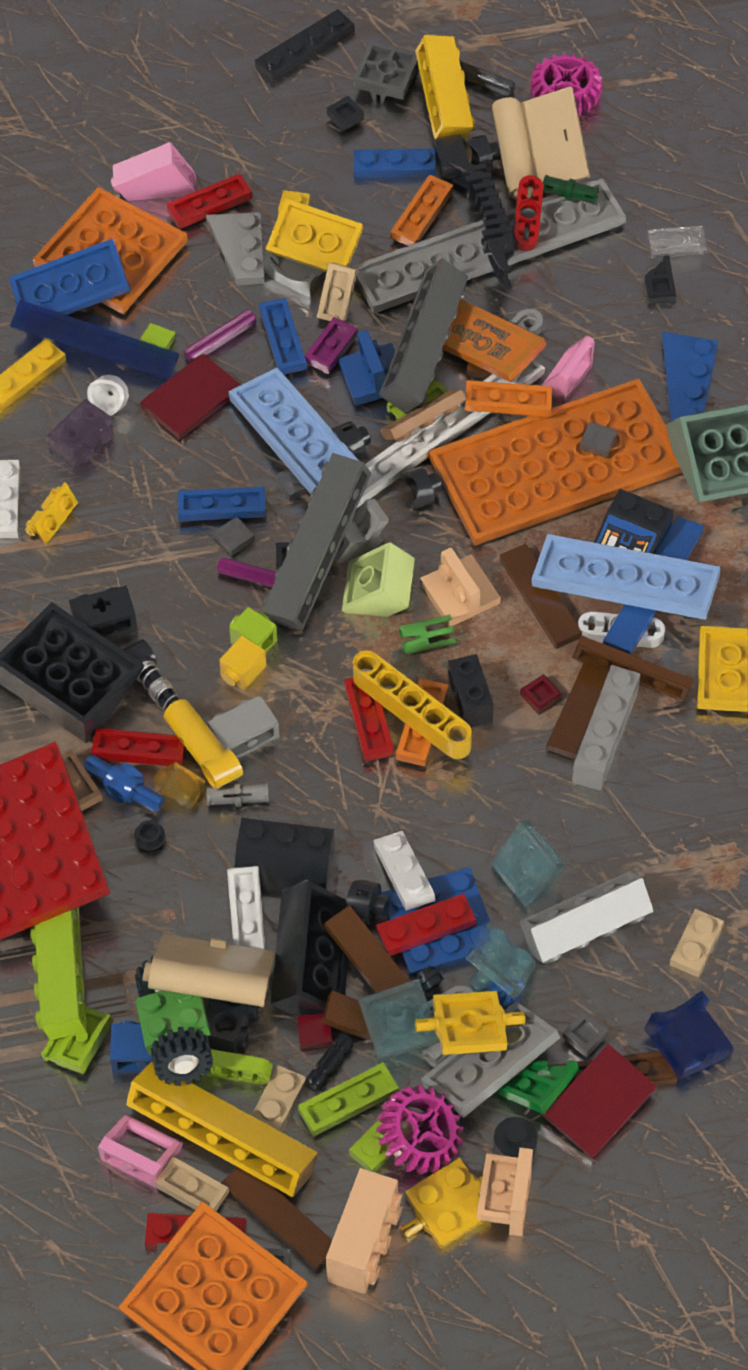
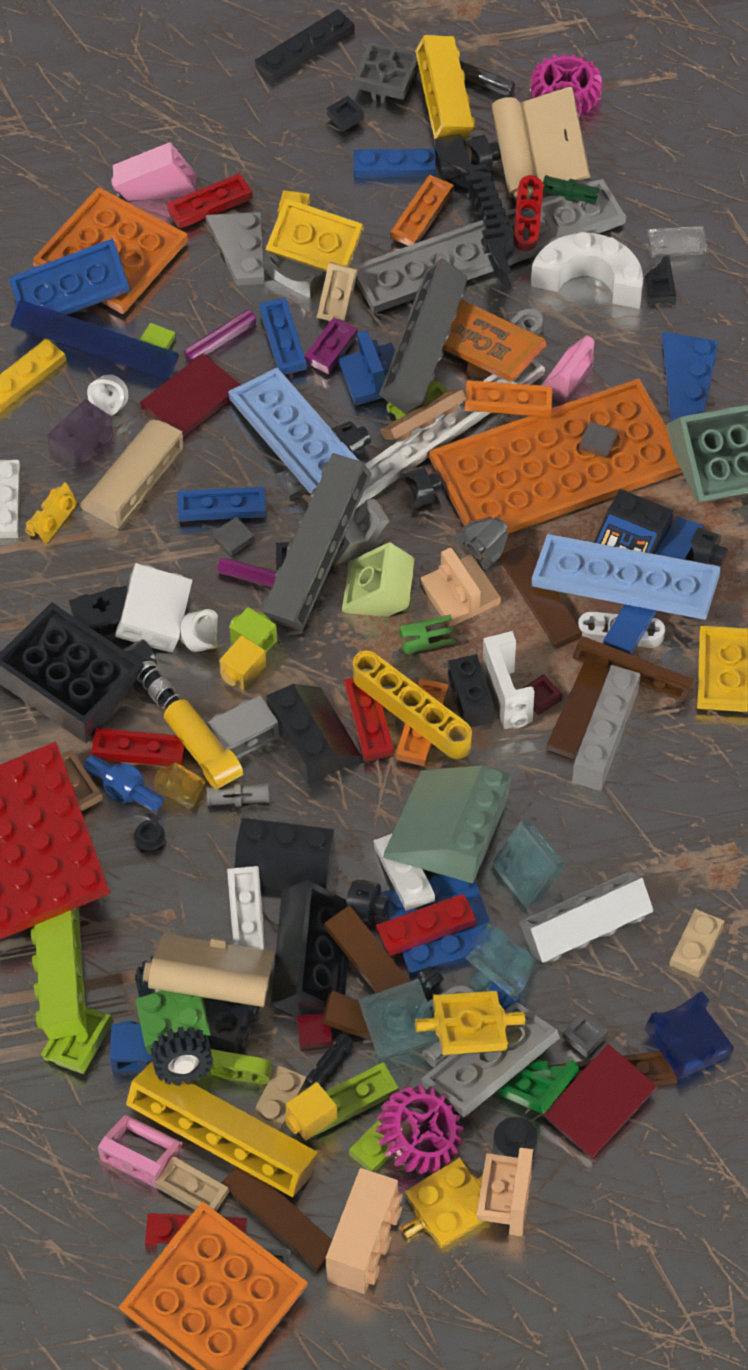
none -> tan brick [80,420,184,529]
none -> white panel [115,563,192,653]
none -> white piece [179,609,219,652]
none -> black slope [266,684,362,784]
none -> yellow brick [285,1082,337,1141]
none -> sand green slope [383,765,512,883]
none -> dark grey brick [453,516,508,571]
none -> white panel [482,631,534,729]
none -> white brick [531,232,643,309]
none -> black piece [688,527,728,567]

